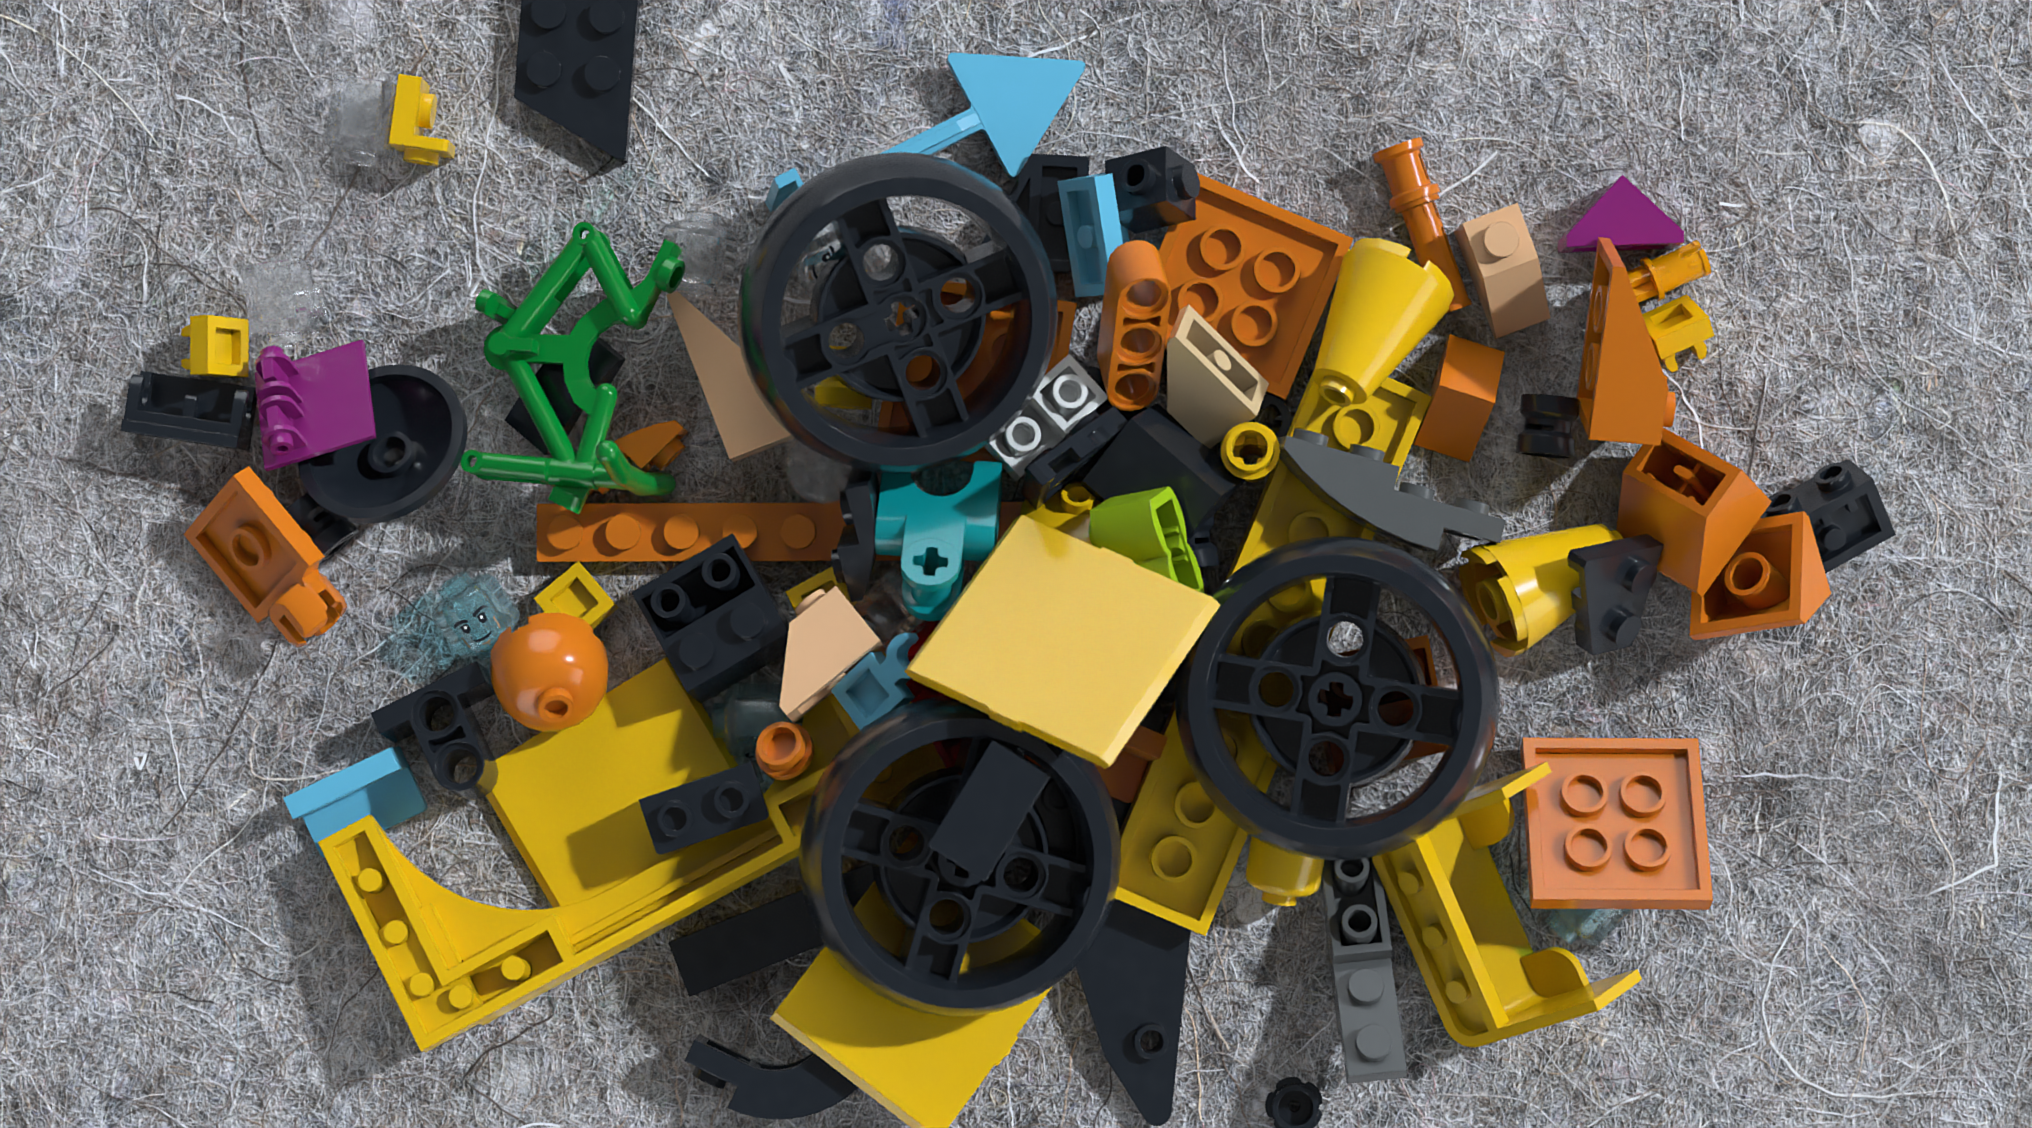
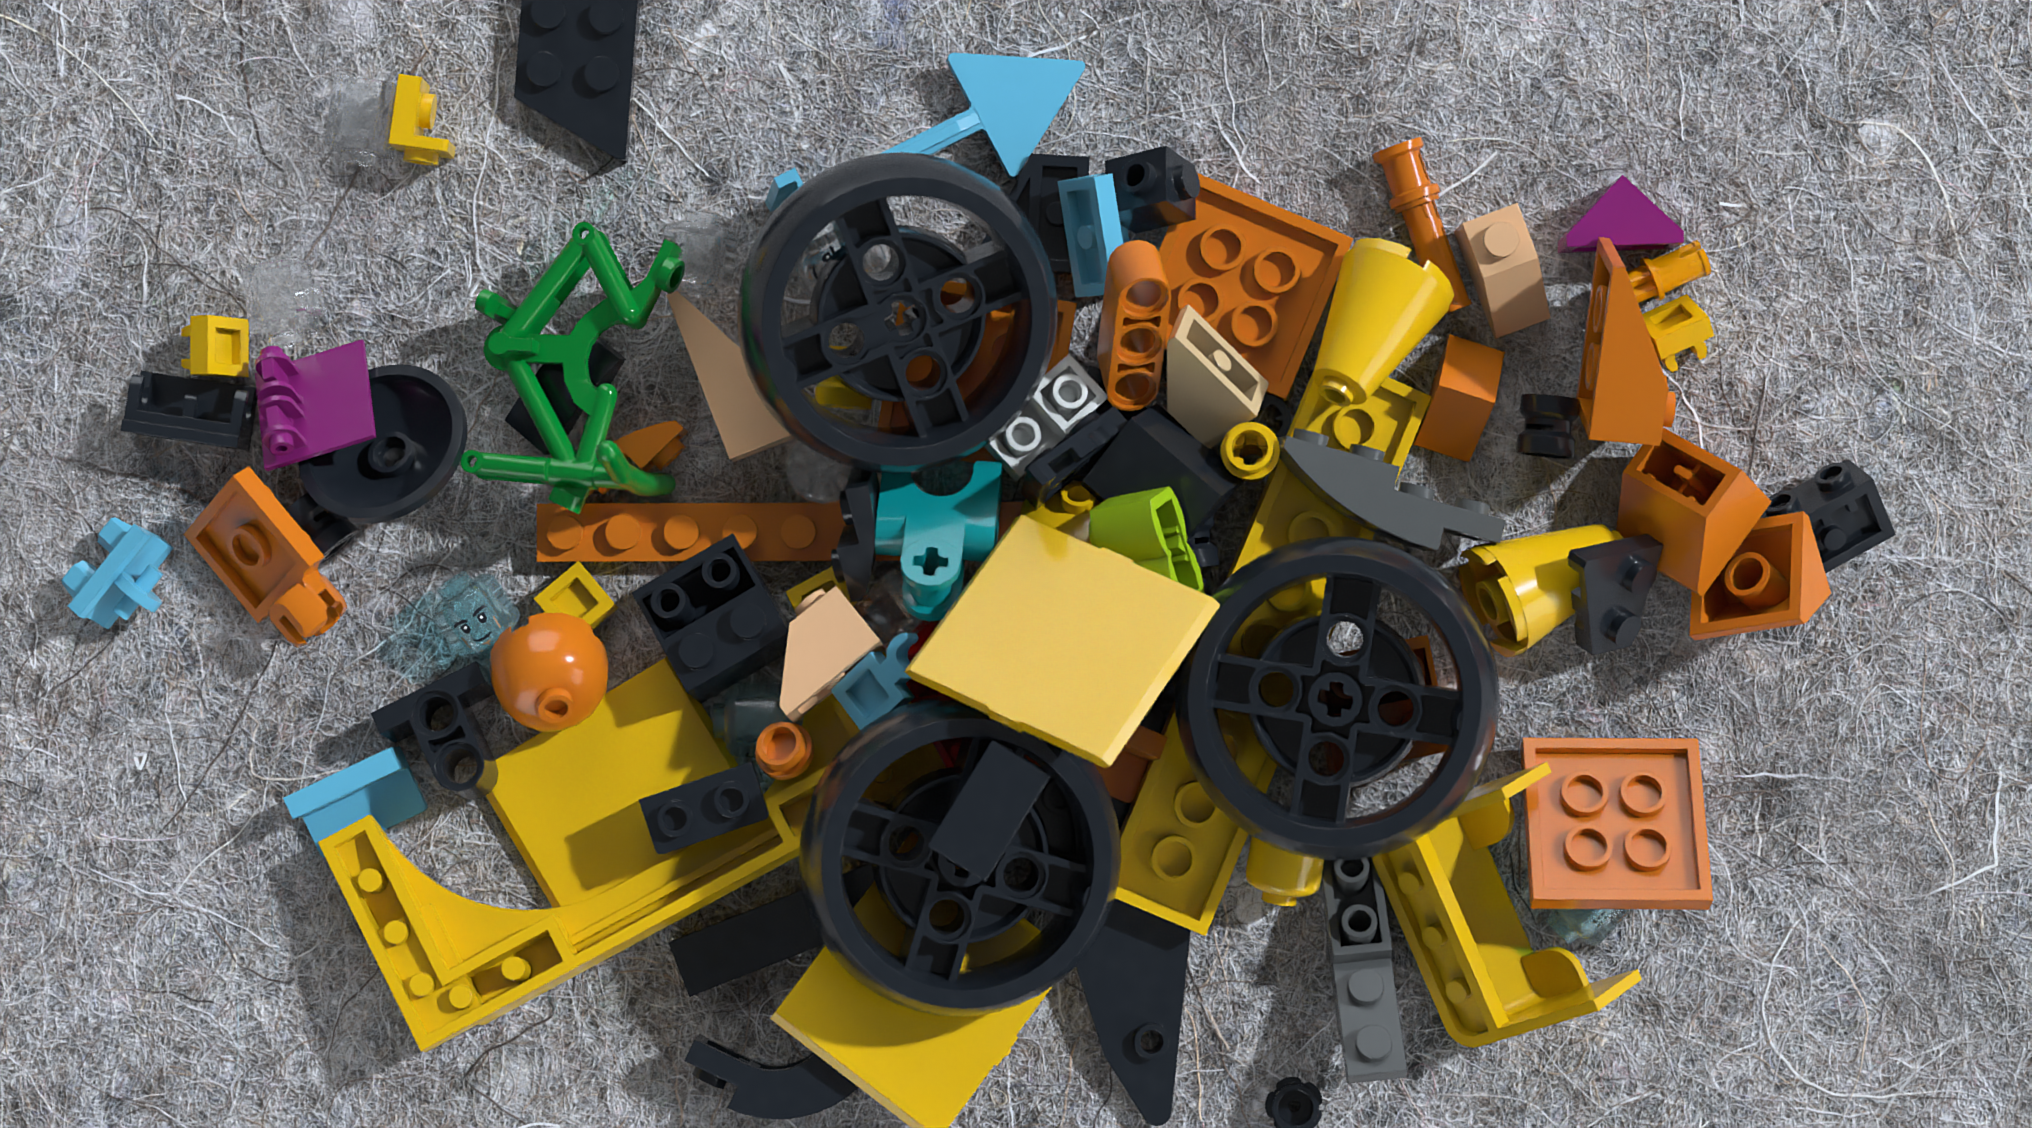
none -> medium azure hips [61,517,174,629]

